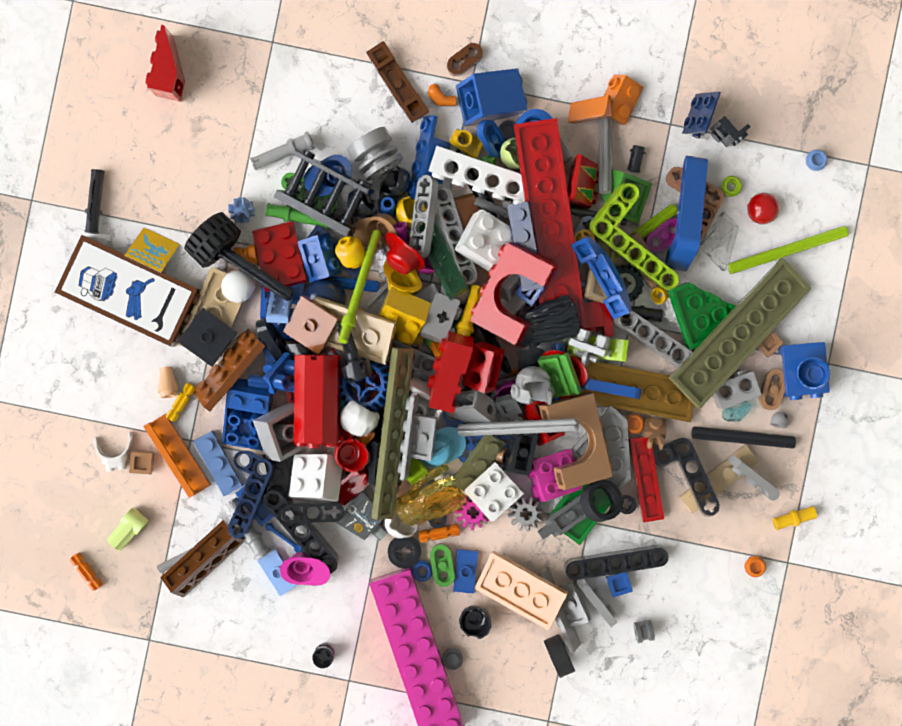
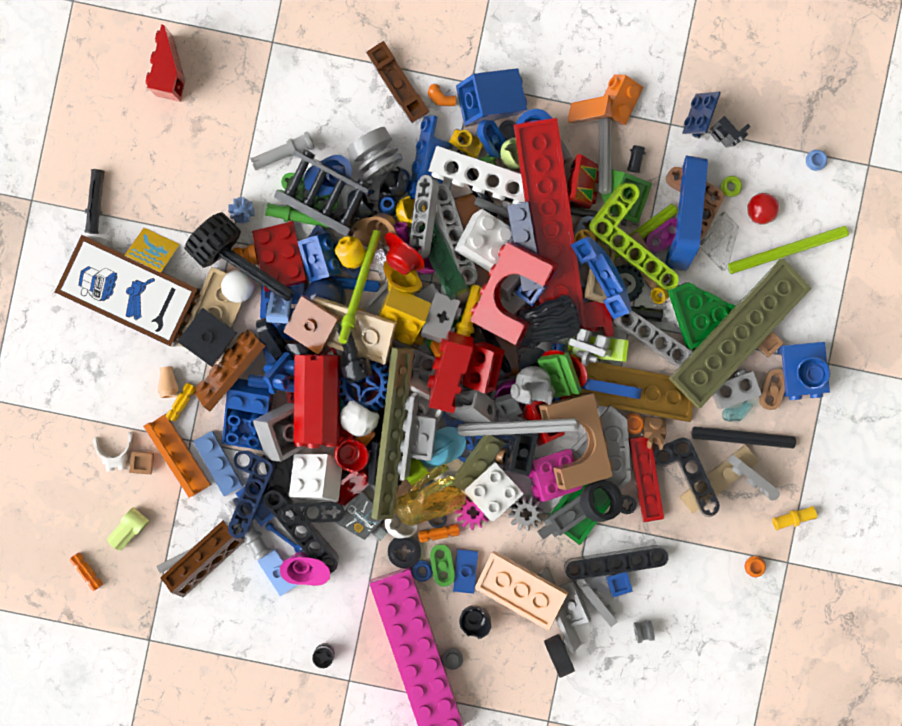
reddish brown beam [447,43,483,76] -> none
light grey hinge [770,411,788,428] -> none

